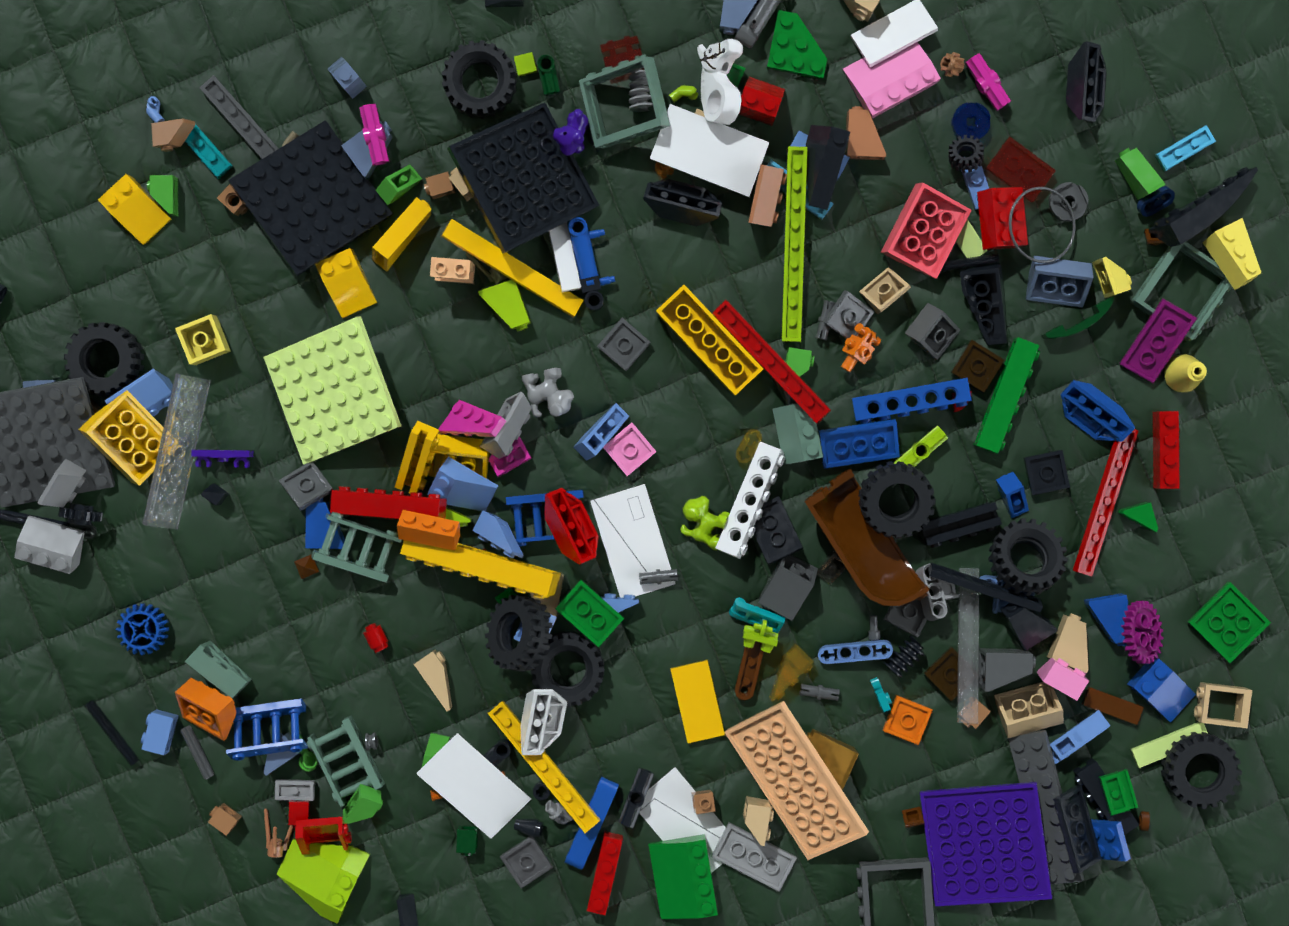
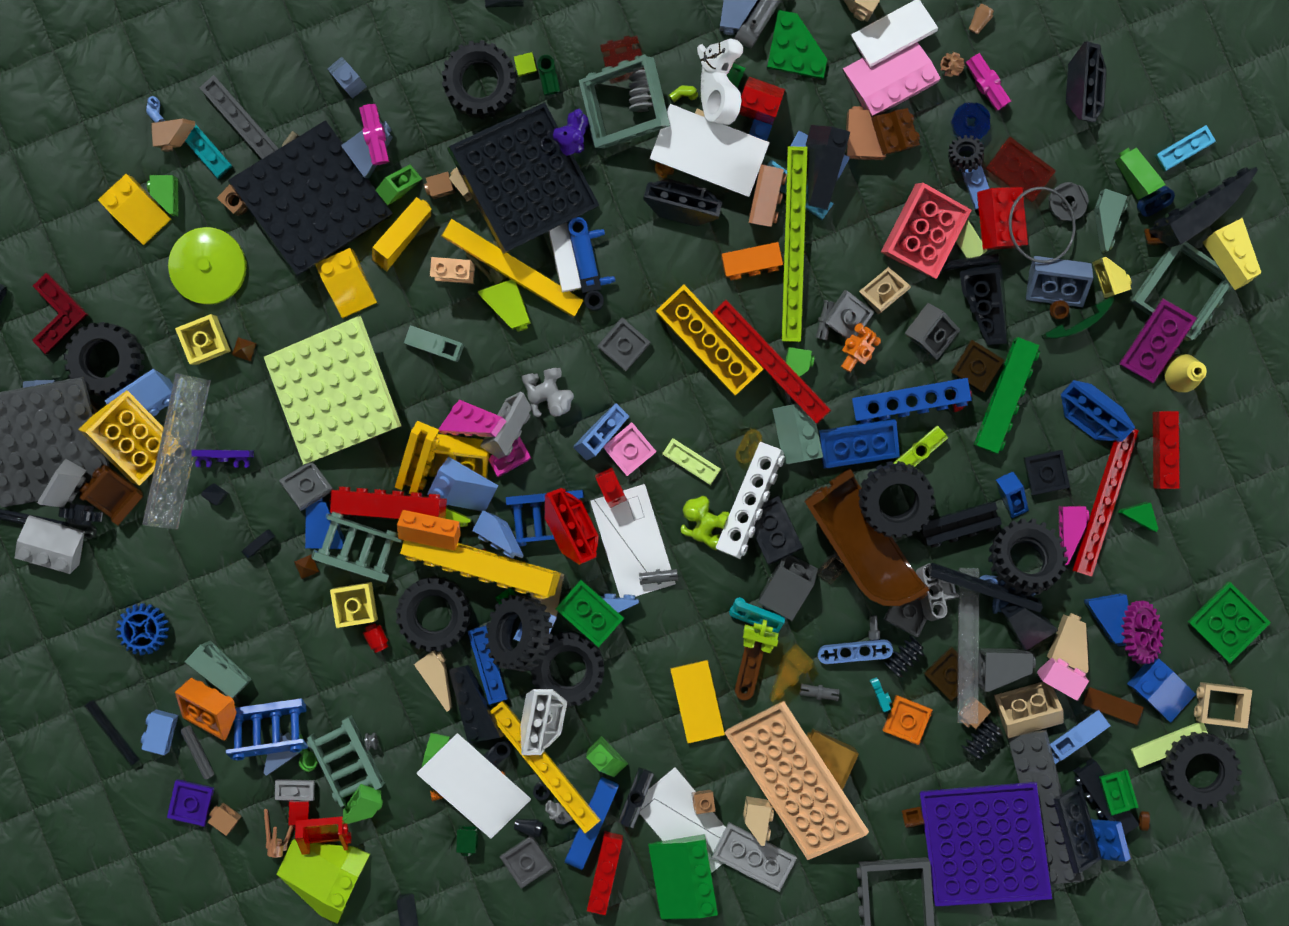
none -> dark red plate [32,273,89,354]
none -> reddish brown panel [79,464,143,526]
none -> dark purple plate [167,779,214,826]
none -> lime dish [168,227,246,304]
none -> reddish brown slope [232,337,257,361]
none -> black beam [241,529,276,559]
none -> light yellow brick [330,582,378,628]
none -> black tyre [396,577,471,652]
none -> sand green slope [404,325,464,362]
none -> black wing [449,665,504,743]
none -> blue plate [468,625,508,705]
none -> bright green slope [586,736,628,777]
none -> red torso [595,467,627,508]
none -> yellowish green tile [663,438,721,485]
none -> orange brick [721,242,783,280]
none -> blue plate [749,119,772,141]
none -> reddish brown plate [871,108,920,155]
none -> black piece [961,717,1003,760]
none -> medium nougat cone [969,4,994,35]
none -> reddish brown plate [1050,300,1069,319]
none -> dark pink slope [1059,506,1089,565]
none -> sand green slope [1094,189,1128,253]

